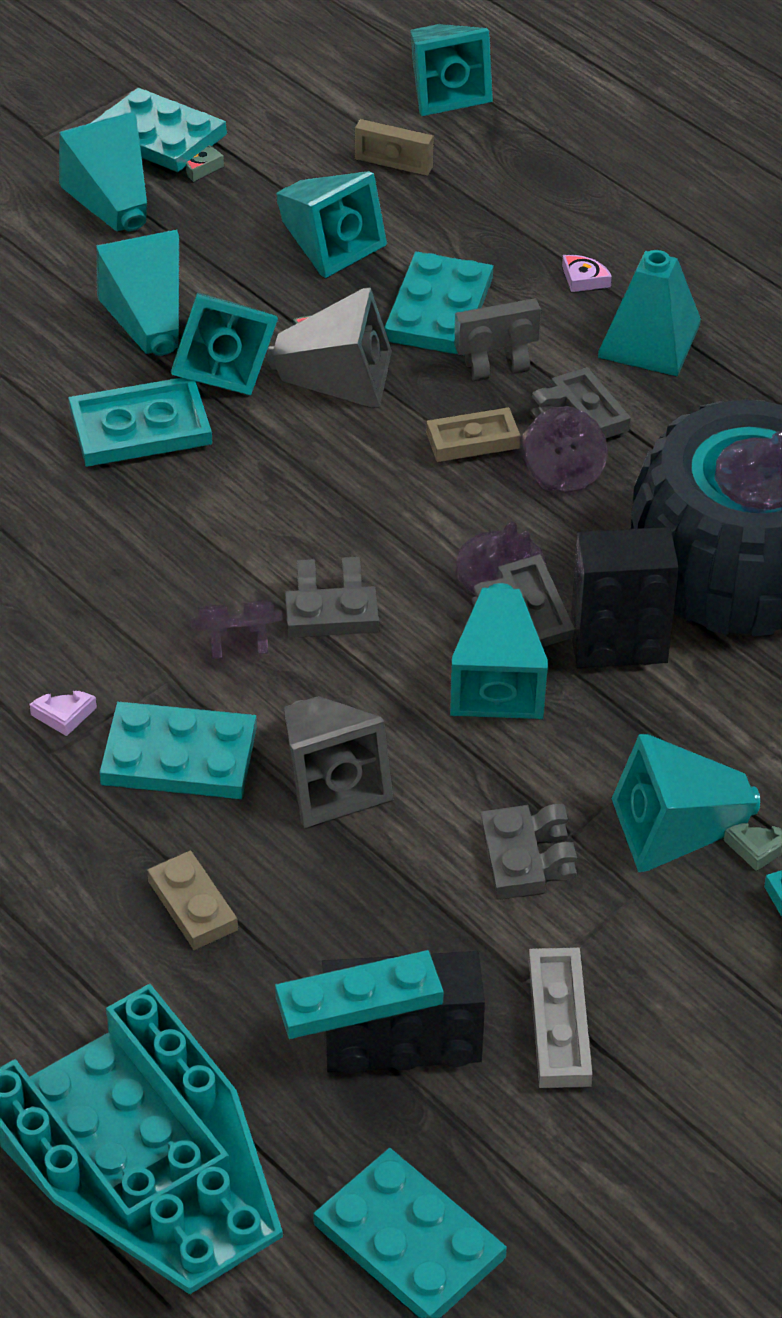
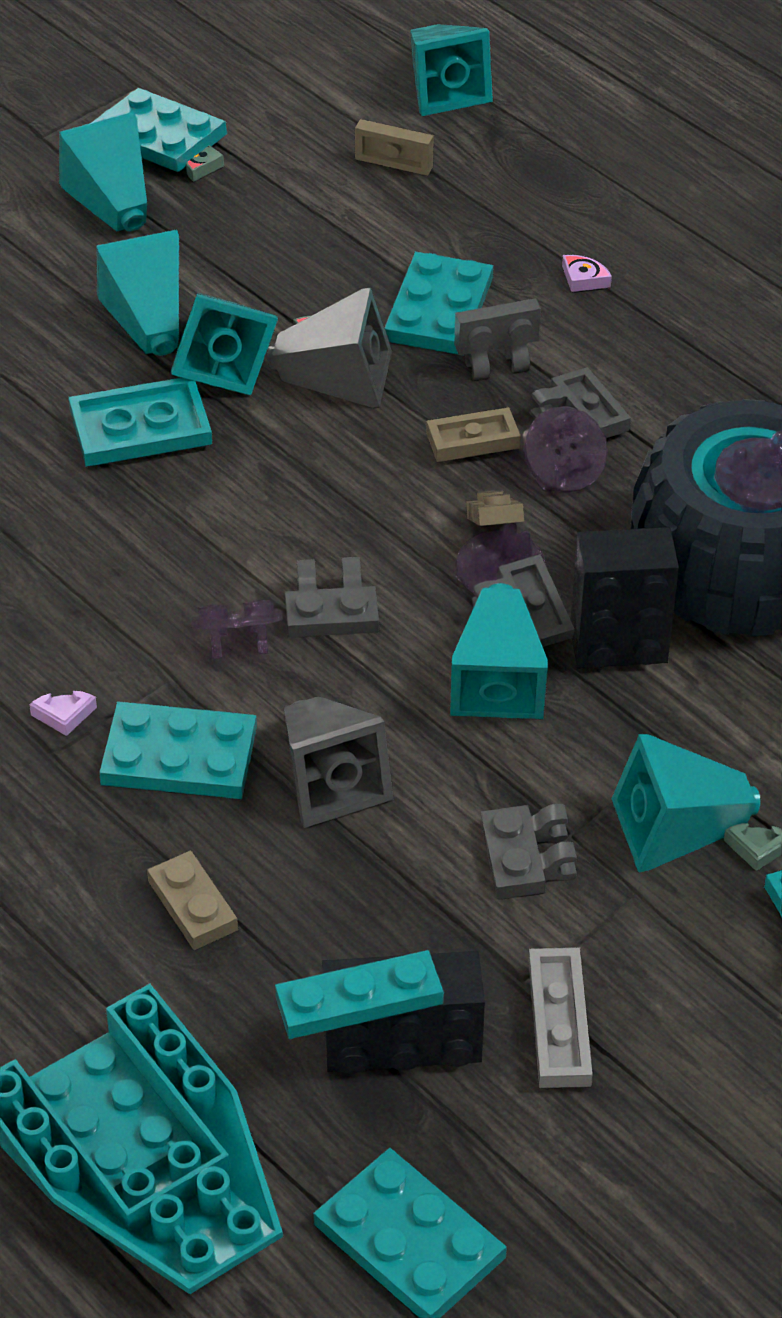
teal slope [276,171,387,278] -> none
teal slope [598,250,701,377] -> none
none -> dark tan plate [466,491,524,526]

